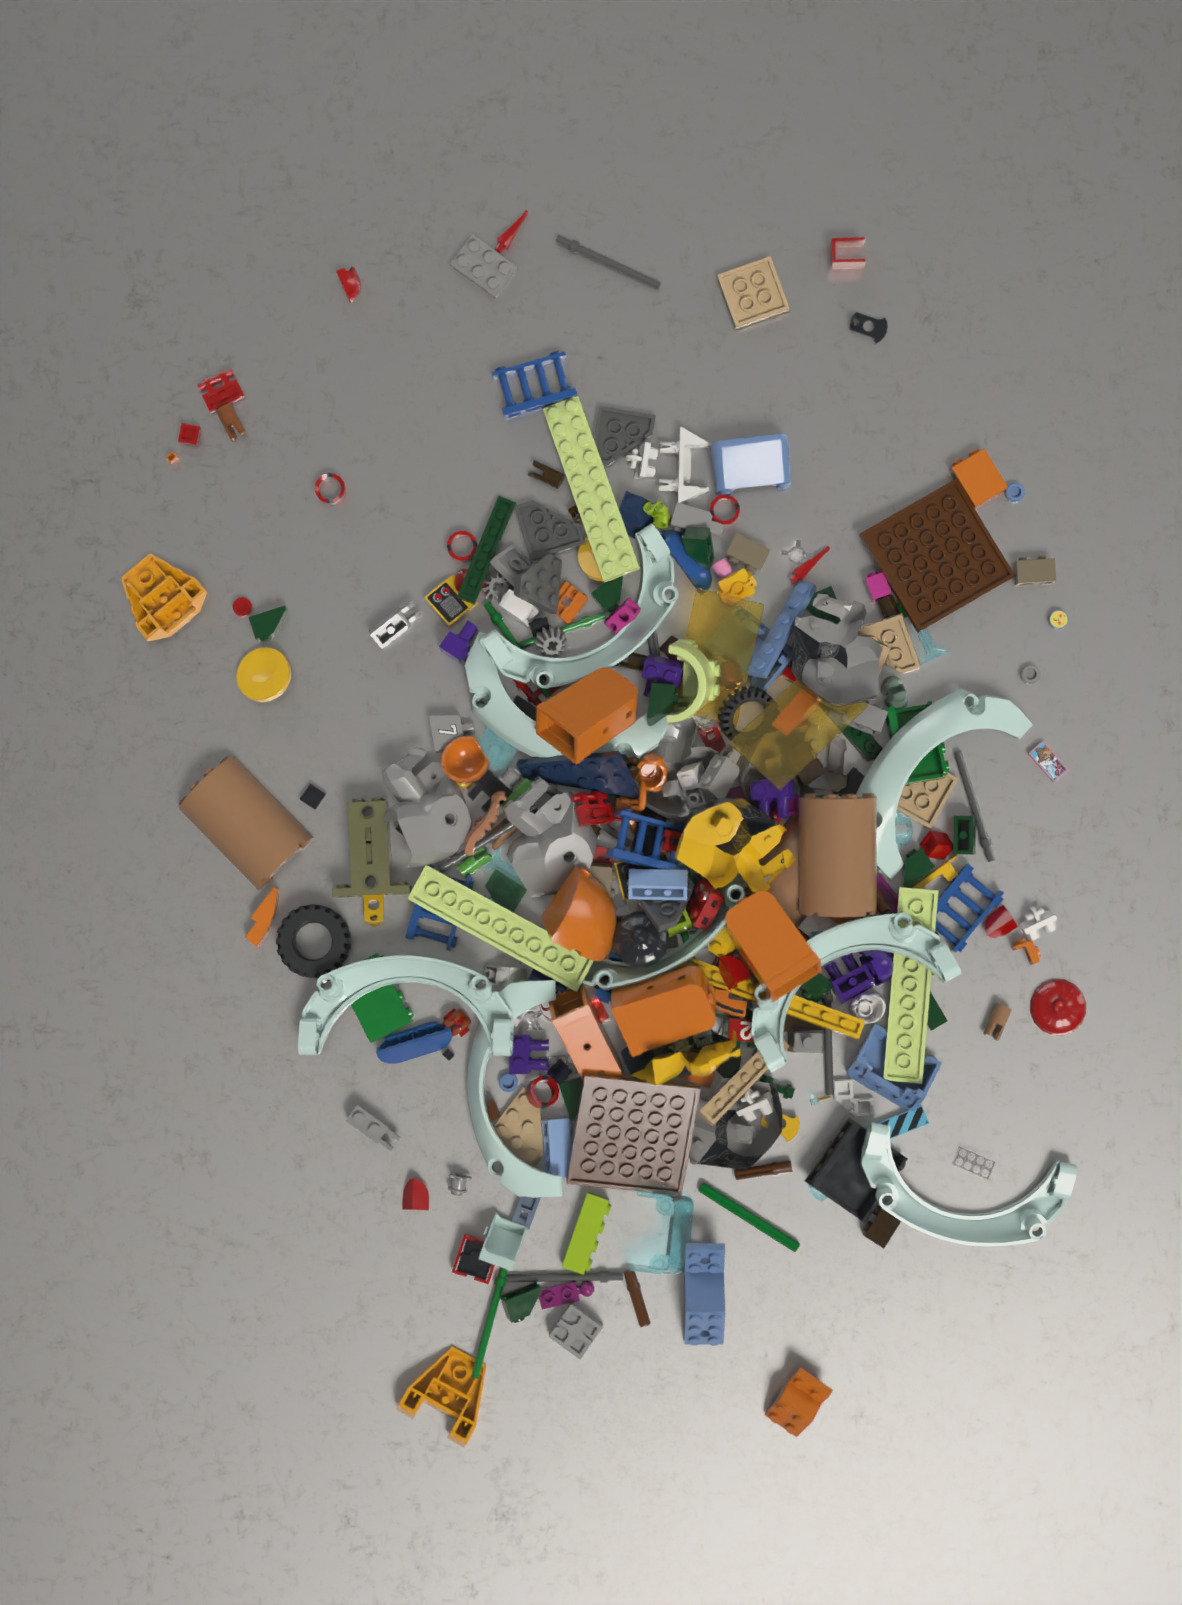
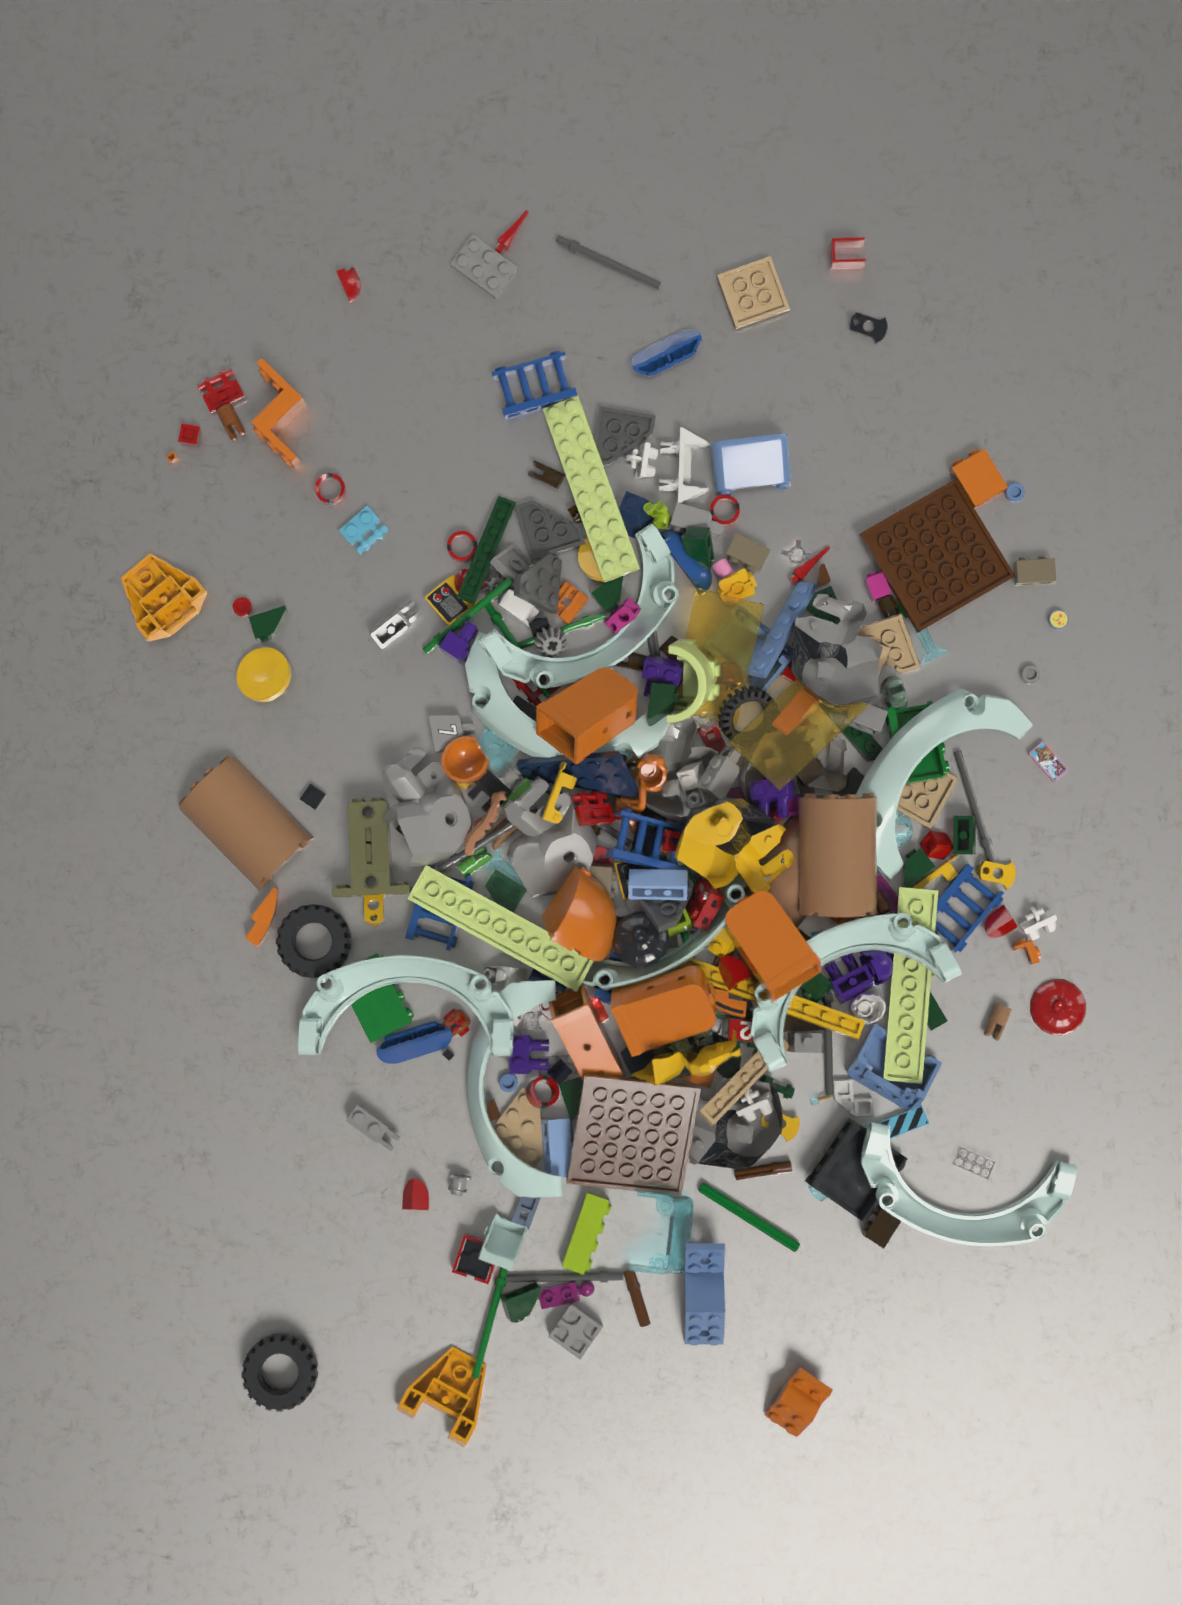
none -> black tyre [241,1333,318,1412]
none -> orange bracket [251,358,307,469]
none -> medium azure plate [339,506,388,554]
none -> green bar [422,577,514,654]
none -> yellow piece [541,761,577,824]
none -> blue brick [631,329,702,376]
none -> reddish brown slope [816,564,831,588]
none -> yellow piece [975,861,1016,890]

